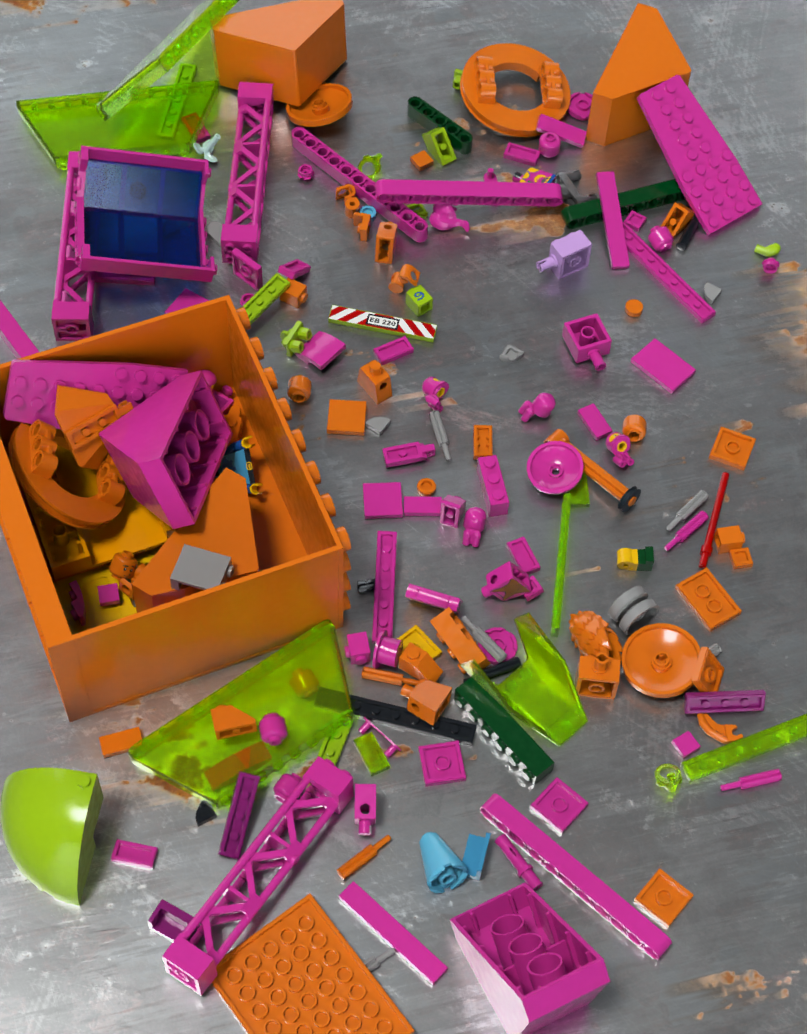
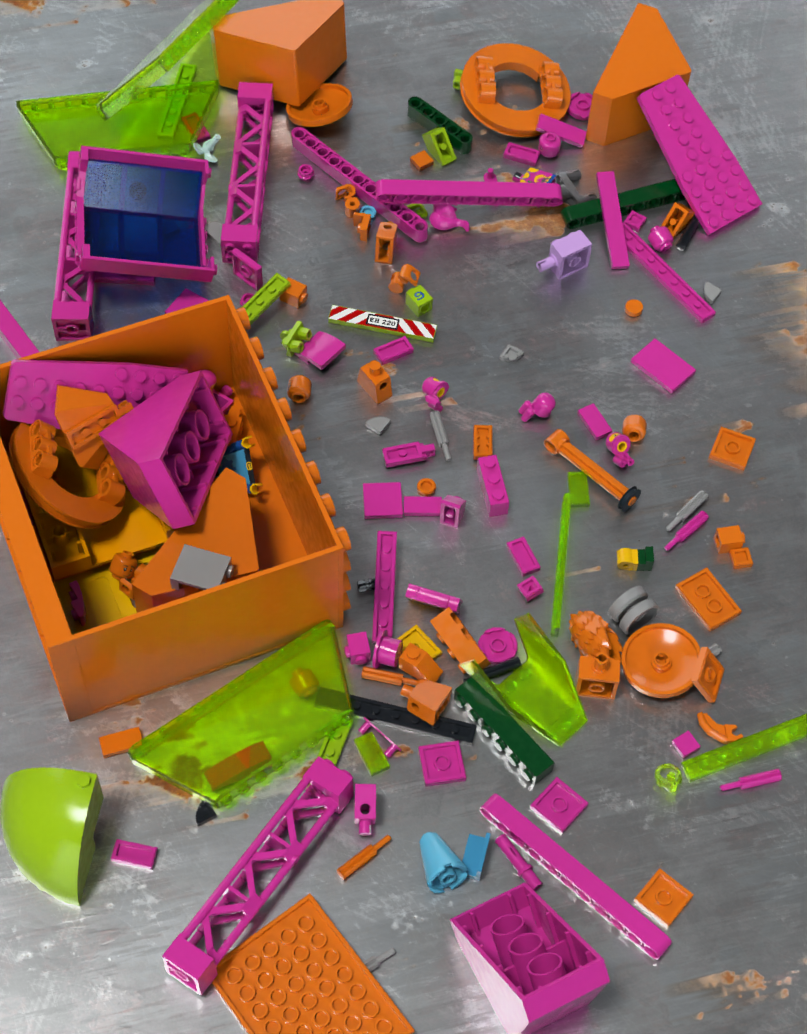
dark pink tile [97,583,120,607] -> none
magenta panel [148,899,200,941] -> none
orange slope [210,705,258,740] -> none
magenta tile [218,771,260,860] -> none
dark pink head [259,713,288,746] -> none
dark pink head [273,773,303,804] -> none
dark pink tile [278,259,311,280] -> none
orange tile [327,399,366,436] -> none
dark pink tile [339,881,448,985] -> none
clear neon green piece [358,153,382,179] -> none
light grey axle [461,616,507,663] -> none
dark pink piece [462,507,486,547] -> none
dark pink torso [481,561,532,601] -> none
dark pink dish [527,441,584,495] -> none
dark pink brick [562,313,612,371] -> none
magenta tile [684,690,766,714] -> none
red bar [699,472,729,569] -> none
lime arm [754,243,781,257] -> none
dark pink plate [762,258,780,274] -> none

